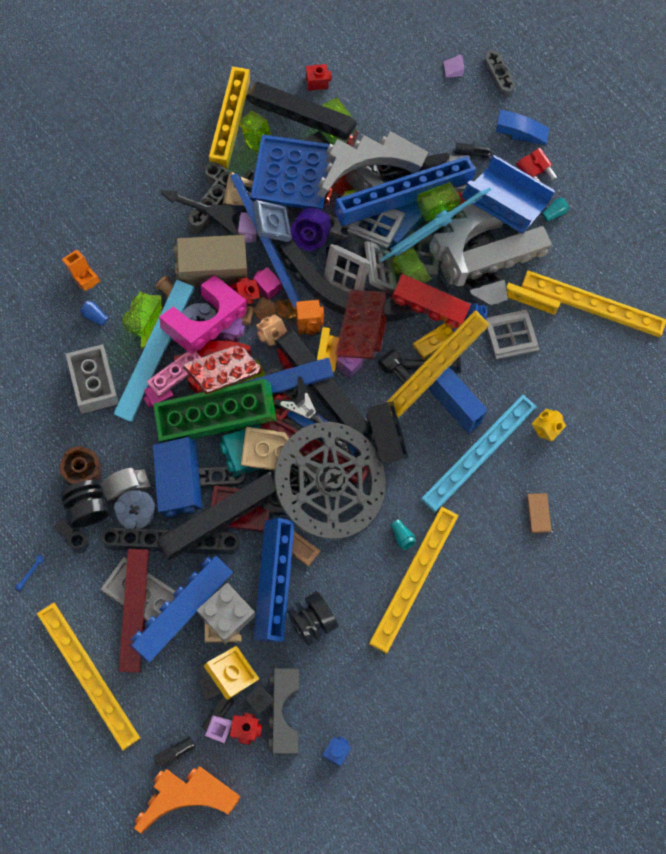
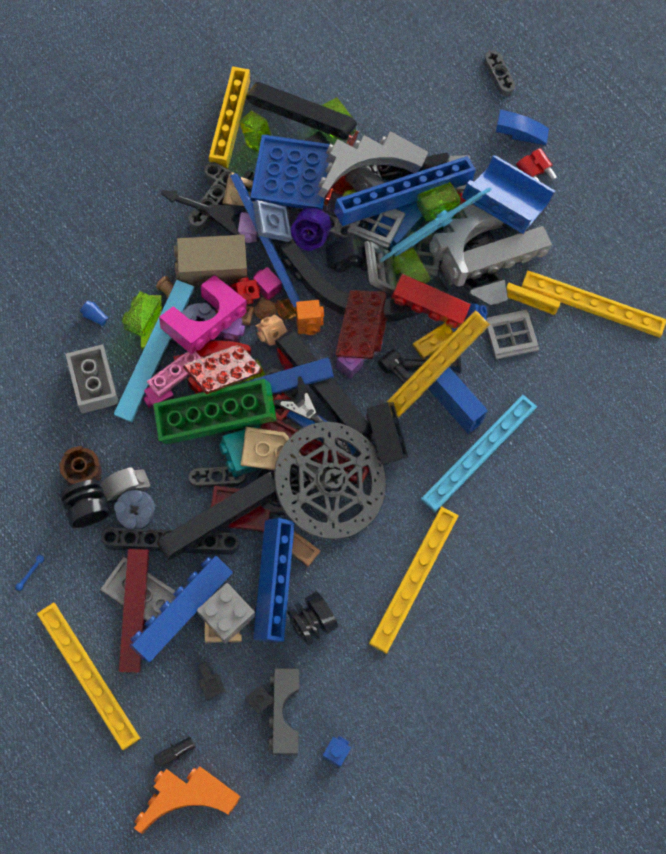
black axle [55,519,89,553] -> none
orange brick [62,250,101,291] -> none
blue brick [153,437,202,518] -> none
black axle [200,696,234,731] -> none
yellow plate [204,646,259,700] -> none
lavender slope [205,716,233,743] -> none
red brick [230,713,262,745] -> none
red brick [306,64,332,91] -> none
yellow bracket [317,327,340,373] -> none
light grey piece [323,244,370,298] -> none
teal cone [390,520,416,550] -> none
lavender slope [443,55,464,78] -> none
black axle [455,142,491,158] -> none
medium nougat tile [527,493,551,533] -> none
yellow brick [532,409,566,442] -> none
teal cone [542,197,570,222] -> none

